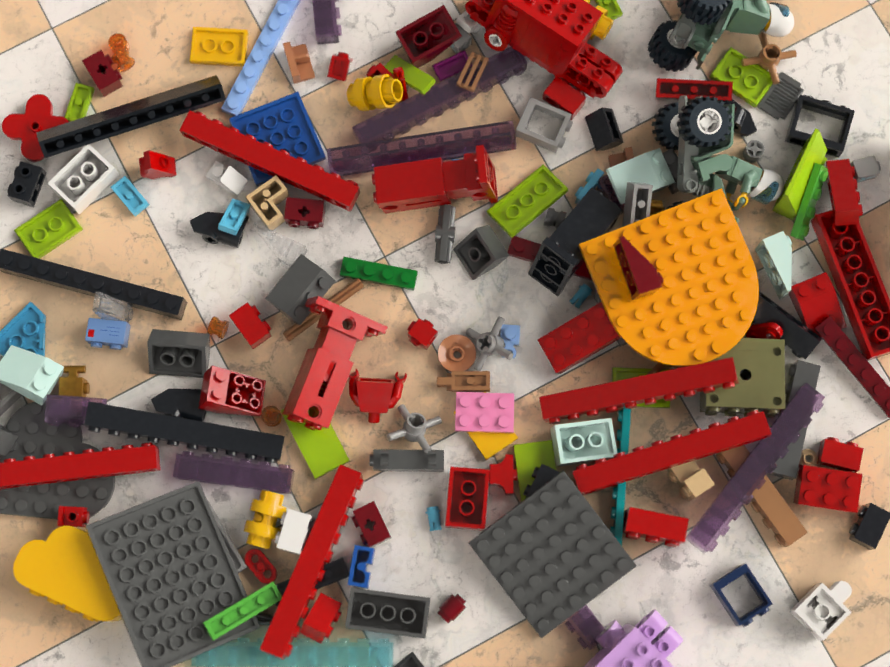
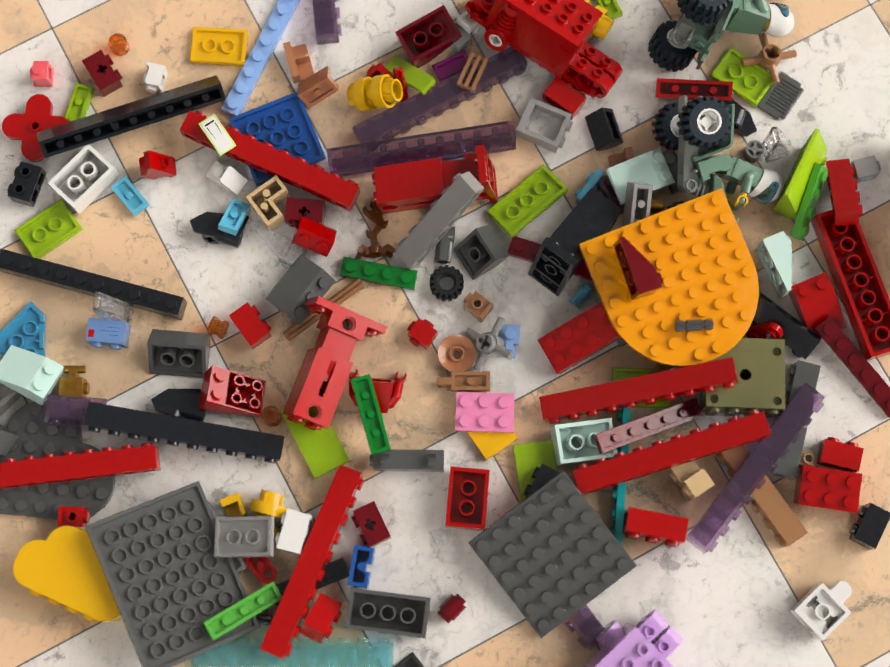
clear orange wheel [112,49,135,72] -> none
clear purple brick [173,451,295,494] -> none
red bracket [327,52,353,81] -> none
light grey bar [387,404,442,453] -> none
medium azure pin [425,506,442,531] -> none
red brick [489,454,517,495] -> none
dark grey wheel [544,207,567,229] -> none
dark blue window [710,563,773,627] -> none
black window [785,95,855,158] -> none
none -> coral brick [30,61,54,87]
none -> white brick [143,62,168,93]
none -> white slope [198,114,236,156]
none -> light grey tile [214,516,275,558]
none -> yellow panel [220,493,248,517]
none -> red brick [292,216,337,257]
none -> nougat panel [297,66,339,108]
none -> green plate [351,374,391,455]
none -> reddish brown piece [355,201,395,259]
none -> light grey brick [395,172,484,269]
none -> black tyre [430,265,464,302]
none -> medium nougat brick [463,291,494,323]
none -> plate [593,398,703,454]
none -> dark grey axle [674,319,714,332]
none -> clear slope [762,126,792,163]

